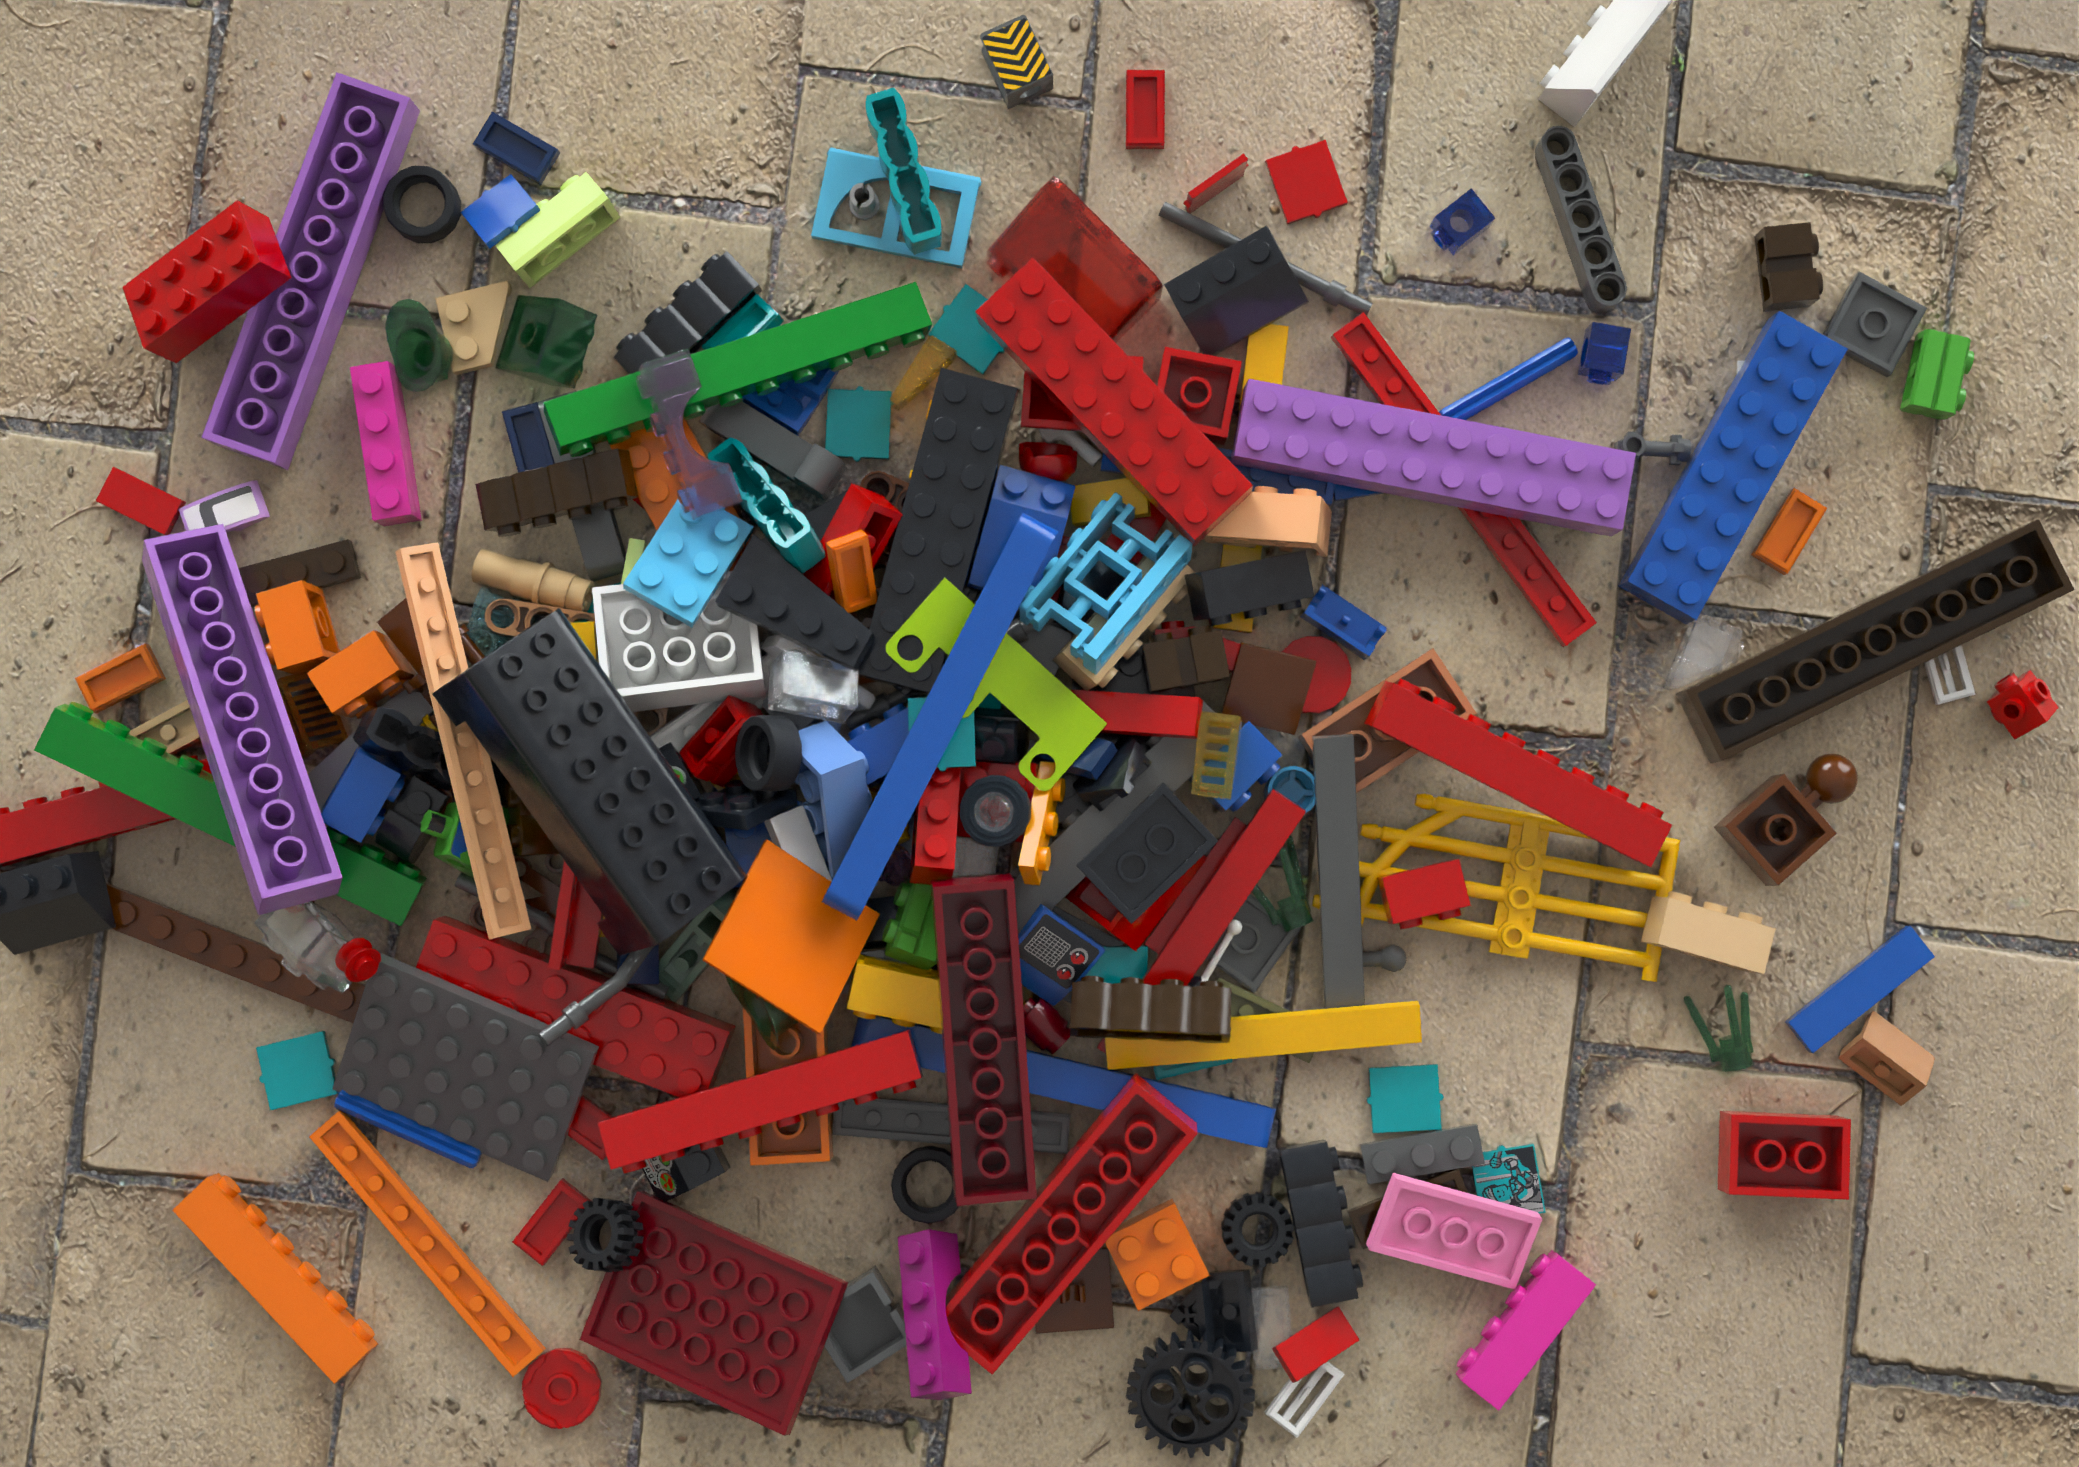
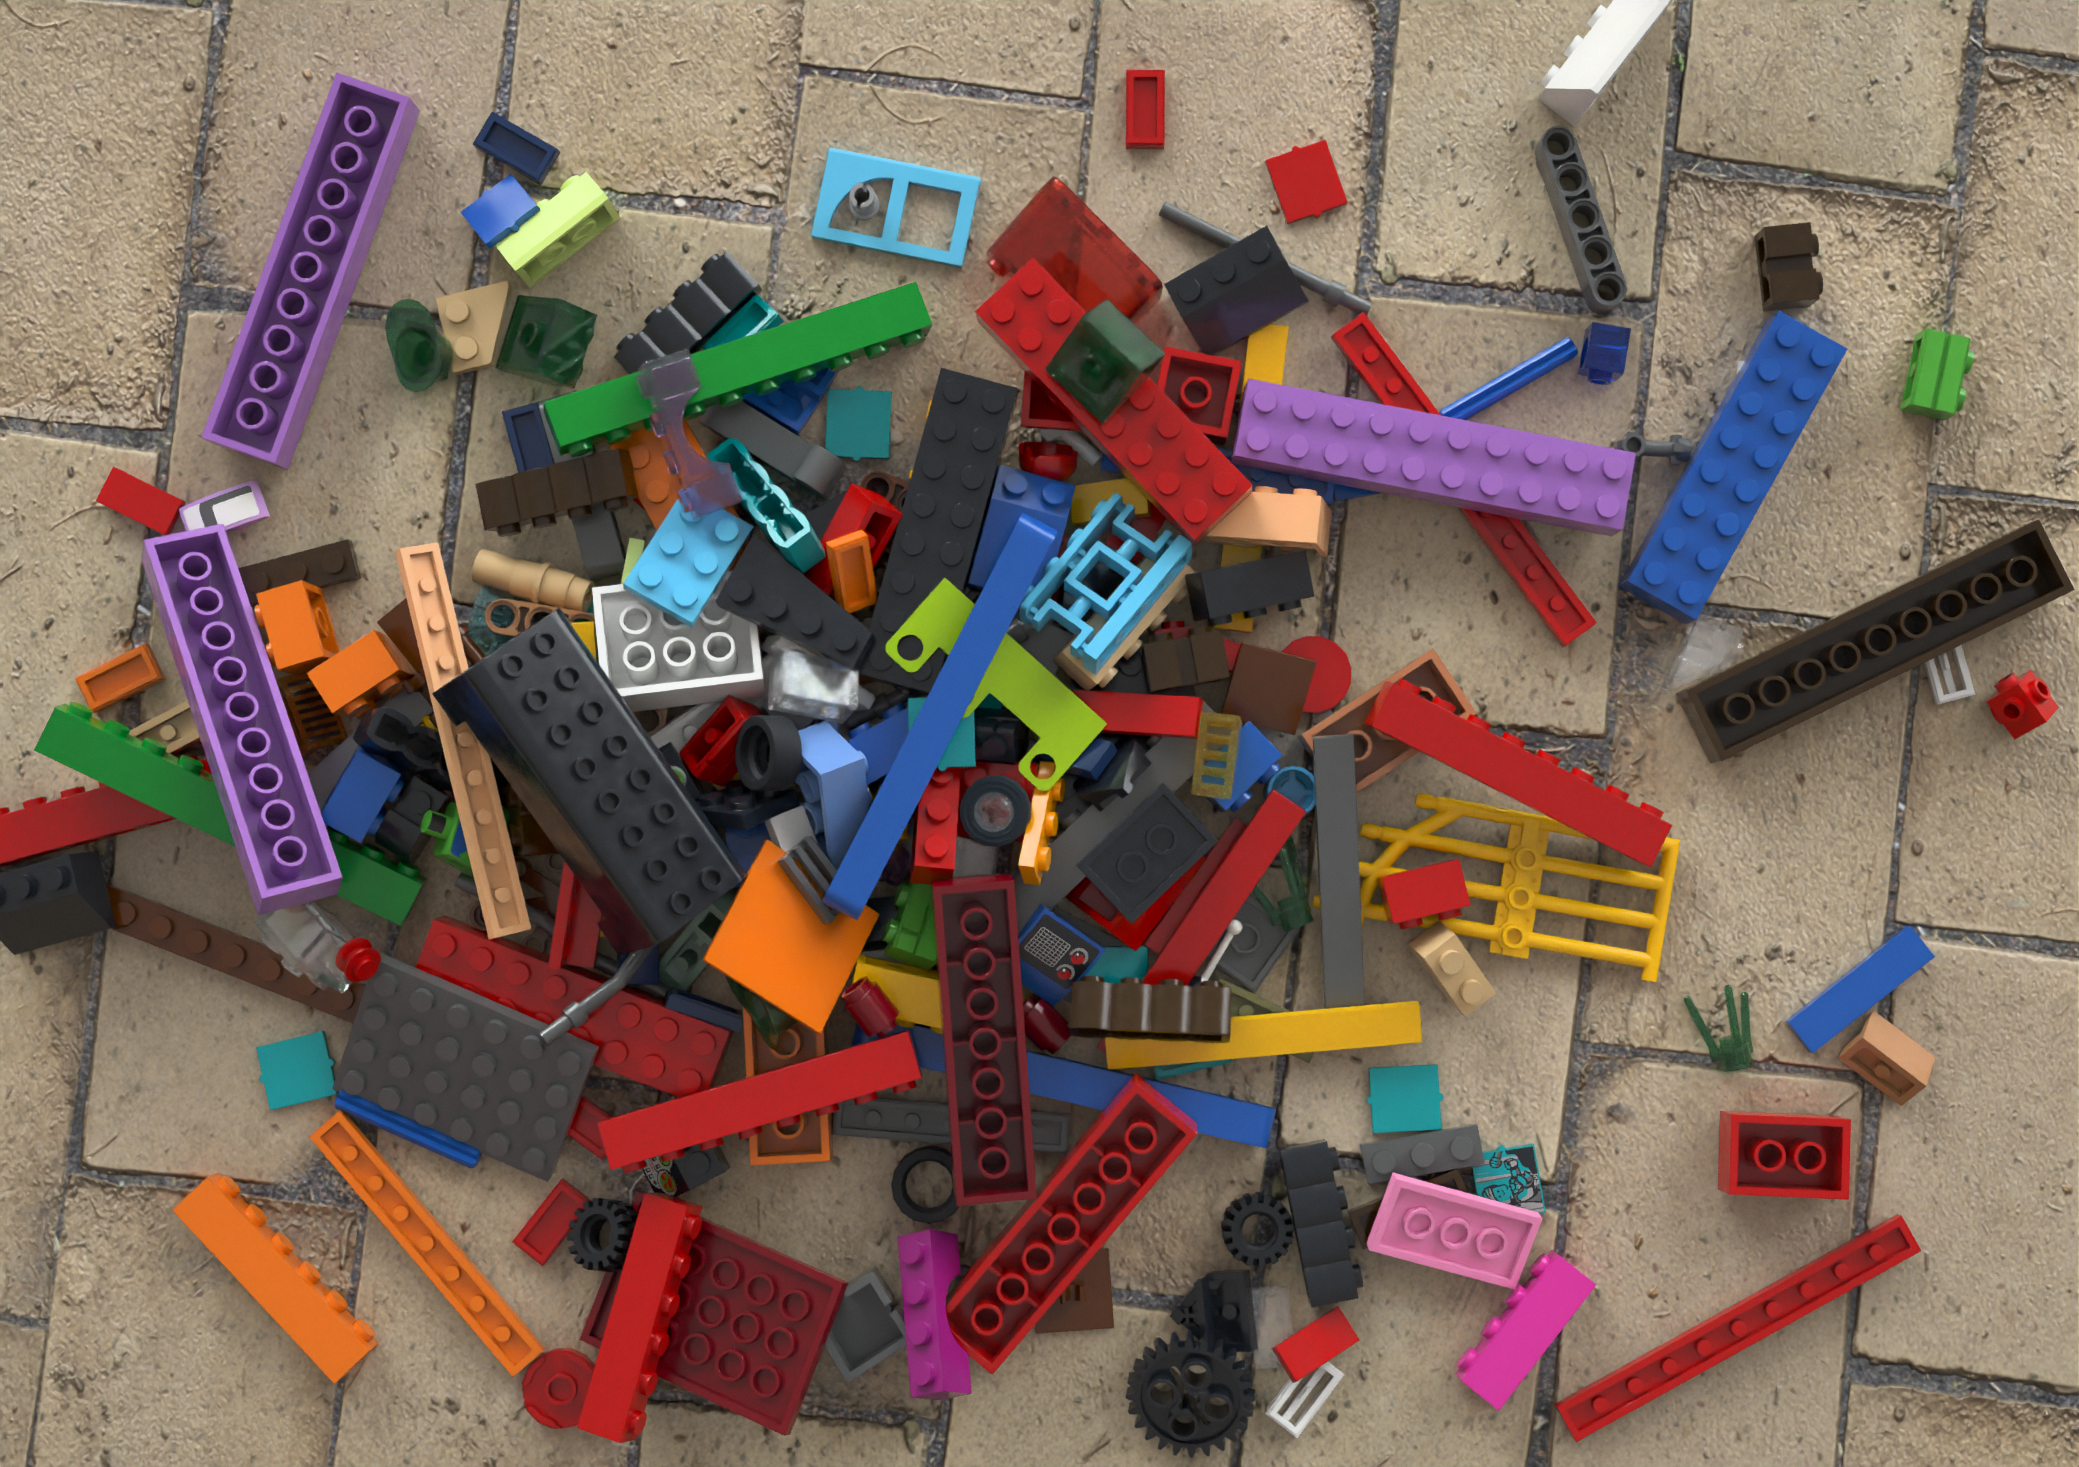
red brick [122,200,291,363] -> none
dark pink brick [350,361,422,527] -> none
black tyre [383,166,461,243] -> none
teal brick [866,88,942,255] -> none
clear yellow slope [890,335,957,411] -> none
teal piece [928,284,1005,375] -> none
piece [980,15,1053,109] -> none
orange brick [1105,1198,1210,1311] -> none
red piece [1183,153,1249,214] -> none
blue hinge [1300,584,1387,660] -> none
dark grey piece [1363,945,1407,972] -> none
clear blue brick [1430,188,1496,256] -> none
tan brick [1641,891,1776,974] -> none
reddish brown brick [1714,754,1858,886] -> none
orange tile [1751,488,1827,575] -> none
dark grey tile [1823,271,1927,377] -> none
none -> red brick [577,1192,703,1443]
none -> dark blue tile [664,987,744,1033]
none -> dark grey tile [778,836,841,924]
none -> dark red brick [841,976,899,1038]
none -> slope [1045,299,1165,424]
none -> tan brick [1408,921,1497,1017]
none -> red plate [1554,1214,1921,1442]

